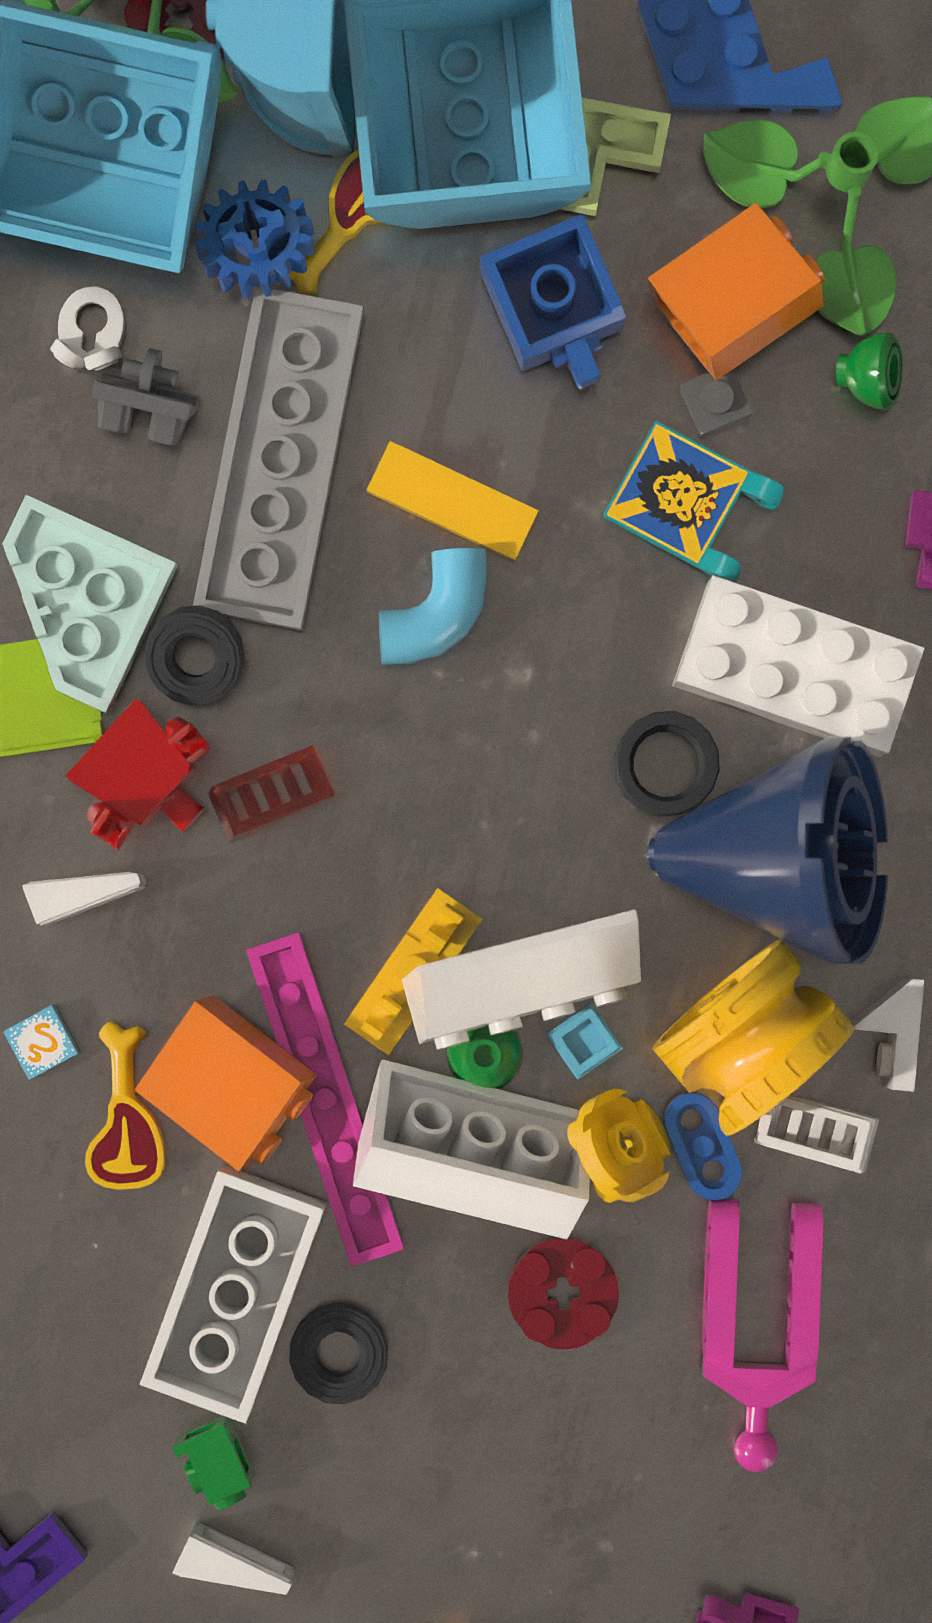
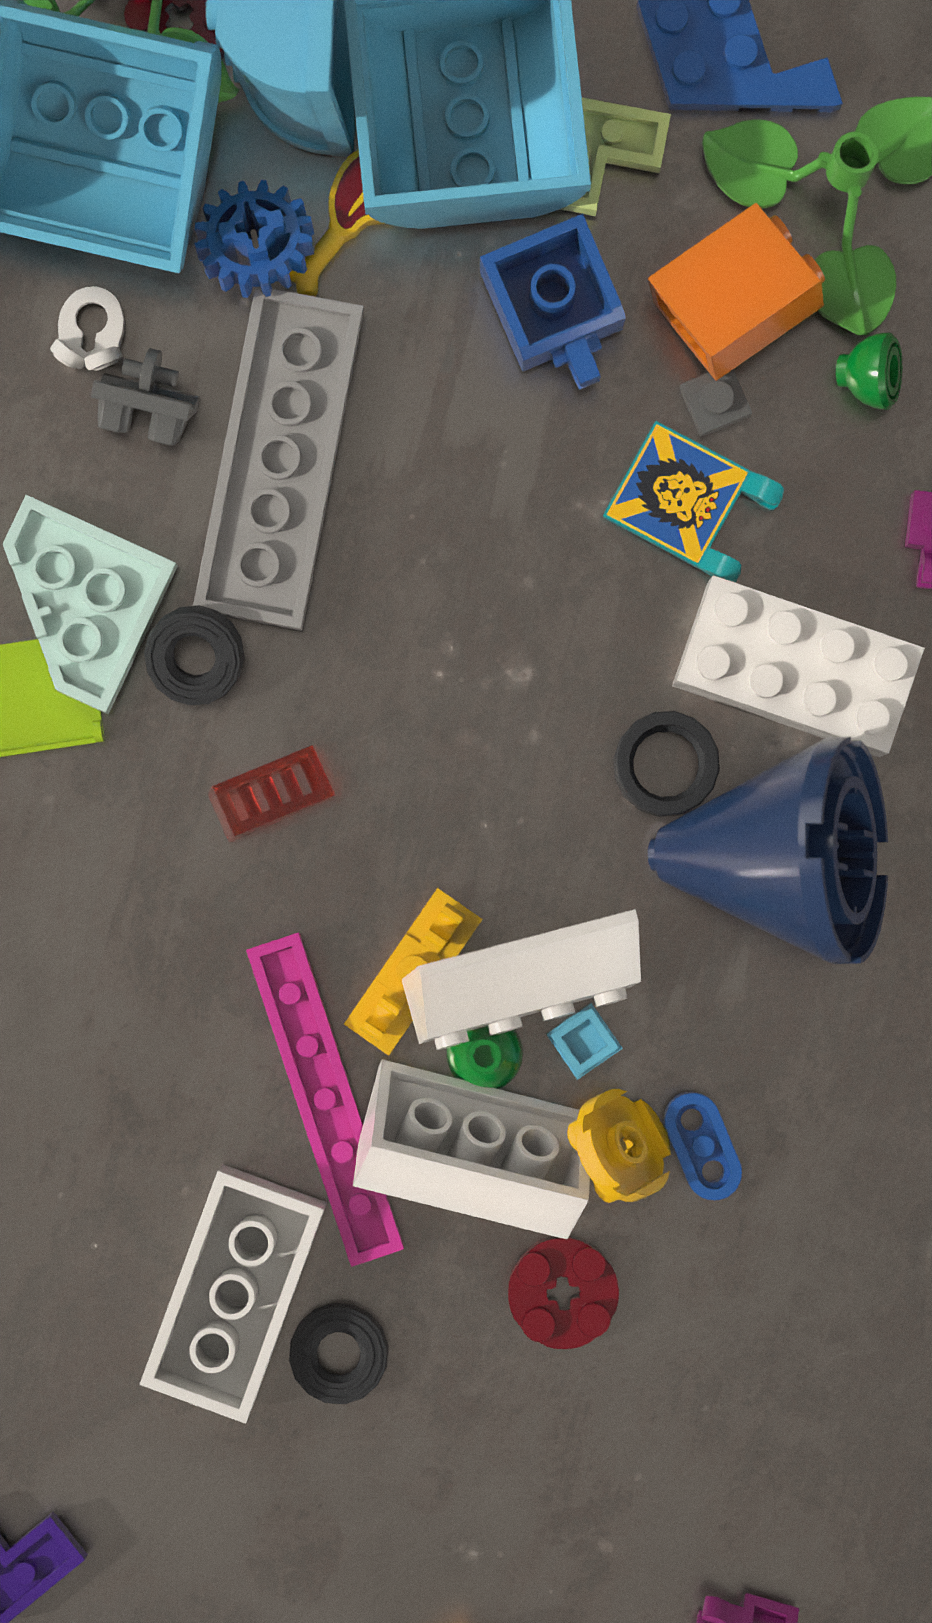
tile [3,1005,80,1080] -> none
white slope [22,872,148,926] -> none
red torso [65,698,212,851] -> none
yellow piece [85,1022,166,1190] -> none
orange brick [134,995,317,1172] -> none
green brick [172,1416,255,1511] -> none
white slope [172,1522,296,1595] -> none
yellow tile [367,441,539,562] -> none
medium azure cylinder [379,548,488,665] -> none
yellow piece [652,940,855,1136] -> none
dark pink piece [702,1200,823,1473] -> none
white slope [754,1094,879,1173] -> none
white slope [851,978,924,1092] -> none

